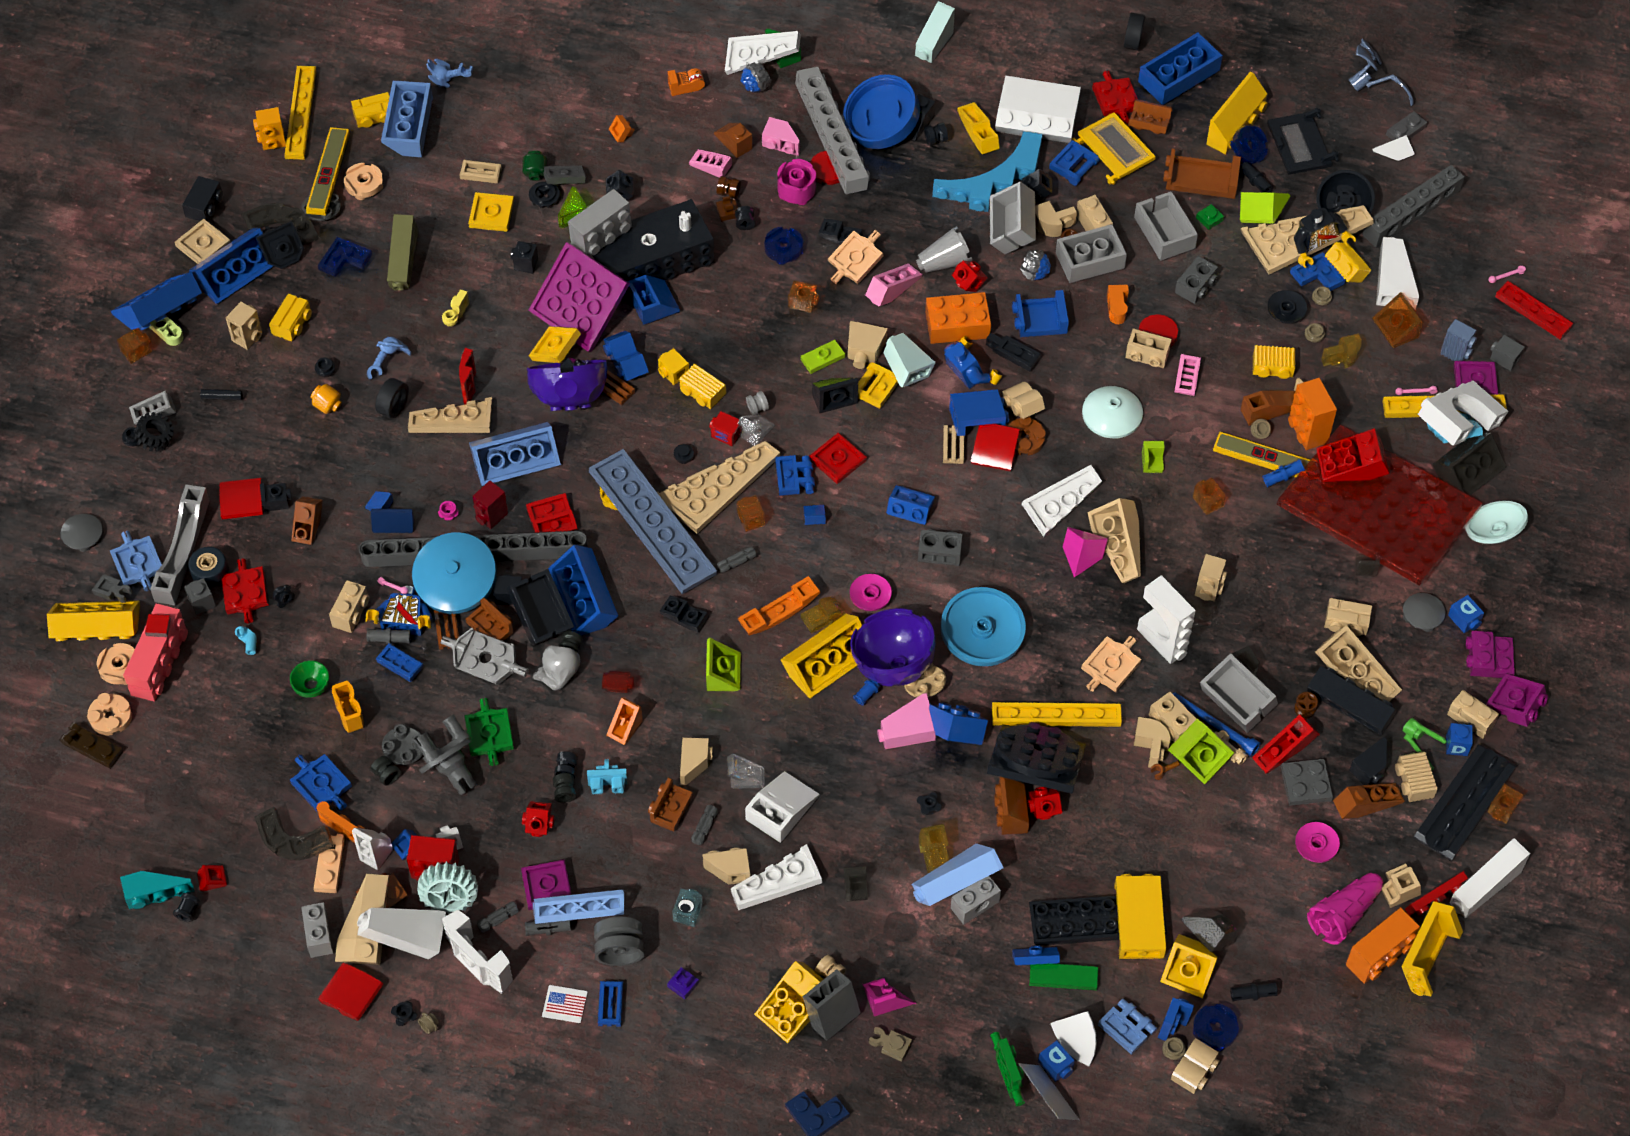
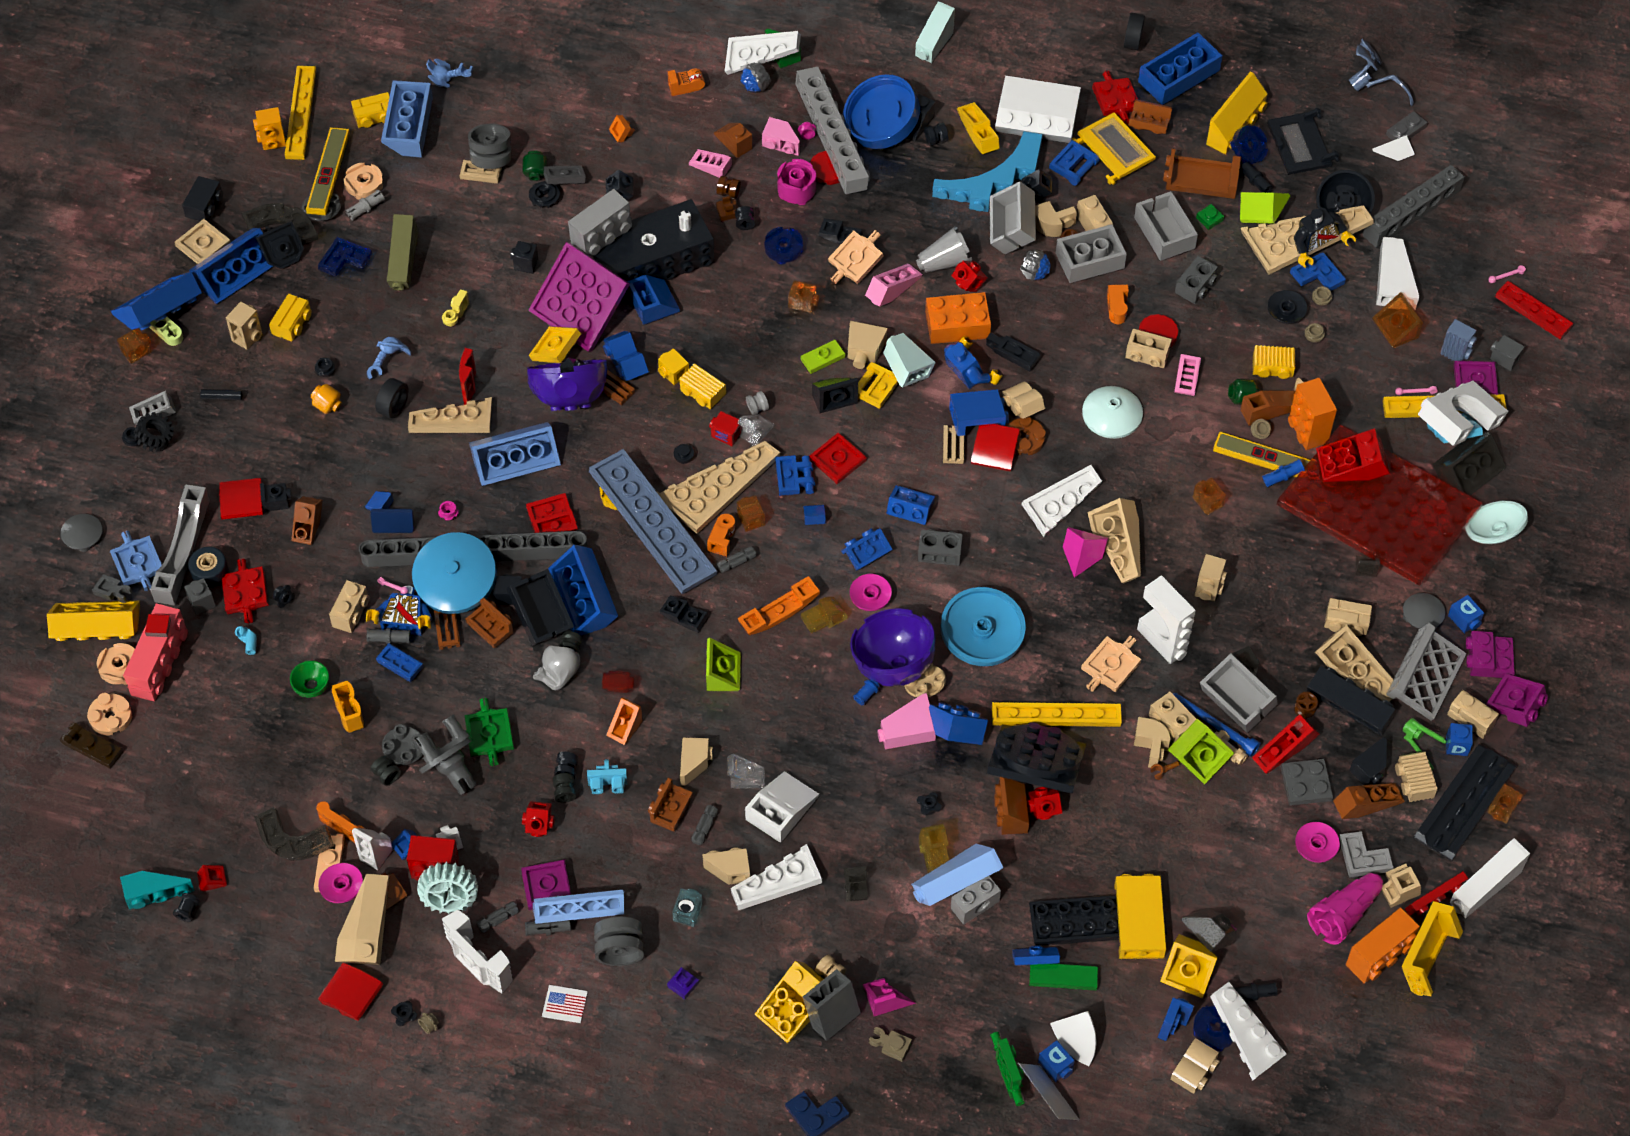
blue plate [290,754,352,812] -> none
light grey brick [301,902,333,958] -> none
white slope [357,908,446,959] -> none
light grey plate [441,628,529,685] -> none
yellow plate [468,192,514,232] -> none
dark red brick [473,481,508,529] -> none
clear neon green slope [558,186,587,228] -> none
blue tile [598,981,623,1027] -> none
yellow slope [780,614,862,698] -> none
blue panel [1012,290,1069,337] -> none
medium blue plate [1098,998,1157,1055] -> none
lime panel [1142,441,1165,473] -> none
dark tan plate [1162,1037,1185,1060] -> none
clear yellow brick [1321,334,1361,368] -> none
yellow brick [1325,242,1371,283] -> none
none -> dark pink dish [318,863,363,903]
none -> light grey pin [345,190,385,221]
none -> dark grey wheel [468,124,512,169]
none -> orange leg [707,514,735,557]
none -> dark pink plate [798,122,816,140]
none -> blue bracket [841,528,893,571]
none -> white wing [1210,982,1286,1081]
none -> dark green head [1228,379,1259,405]
none -> light grey plate [1339,831,1393,877]
none -> light grey fence [1386,623,1467,721]

